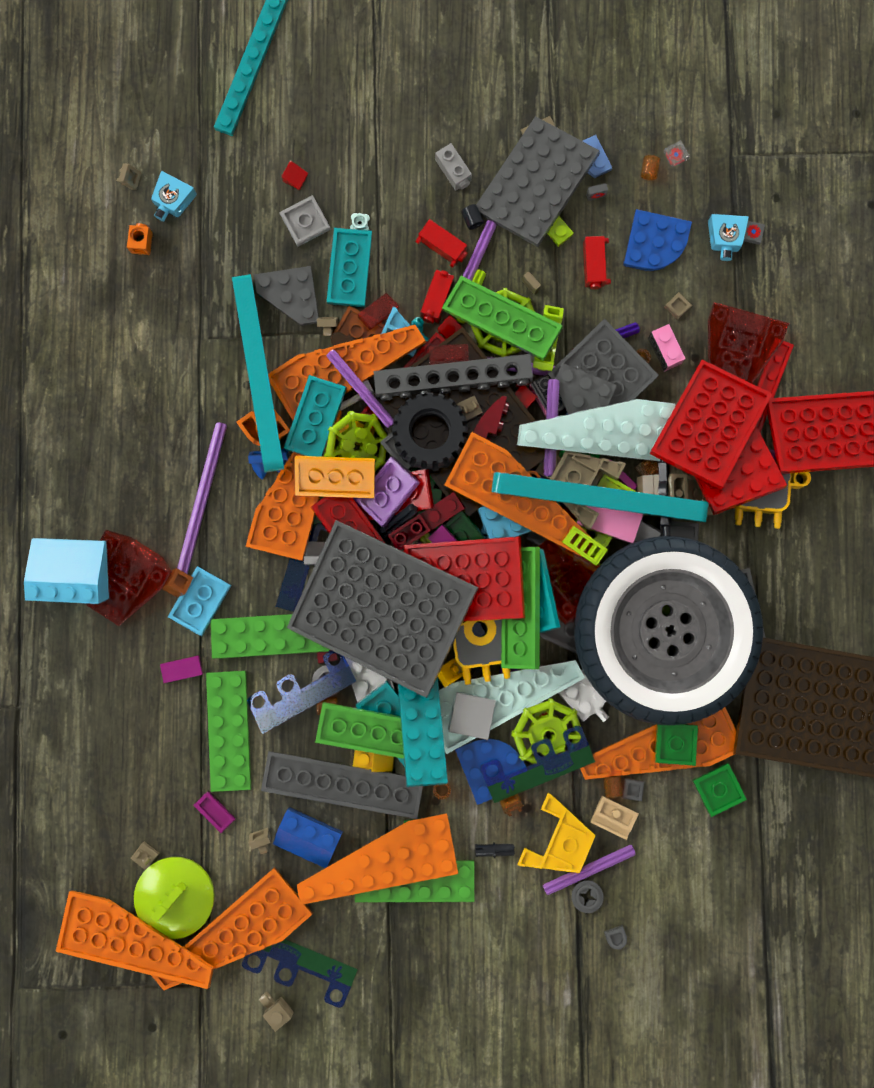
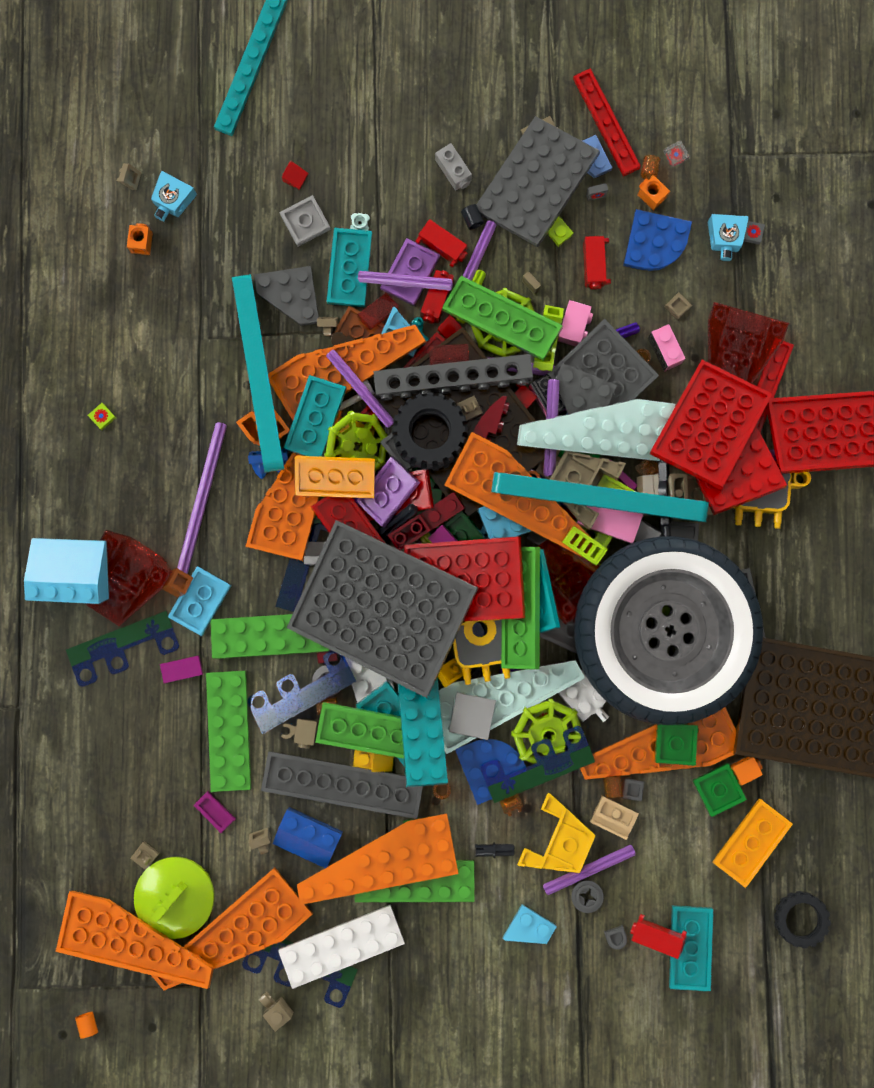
none -> piece [66,611,179,687]
none -> orange beam [75,1012,98,1039]
none -> lime tile [88,403,116,430]
none -> white plate [278,905,405,989]
none -> dark tan brick [281,718,319,749]
none -> medium lavender axle [358,271,453,291]
none -> medium lavender tile [380,238,440,306]
none -> medium azure wing [502,904,557,944]
none -> bright pink brick [558,300,593,346]
none -> red tile [573,68,641,177]
none -> red brick [630,914,687,959]
none -> orange brick [638,175,670,211]
none -> teal plate [669,905,713,991]
none -> light orange plate [712,799,793,888]
none -> orange brick [730,756,763,786]
none -> black tyre [774,891,831,948]

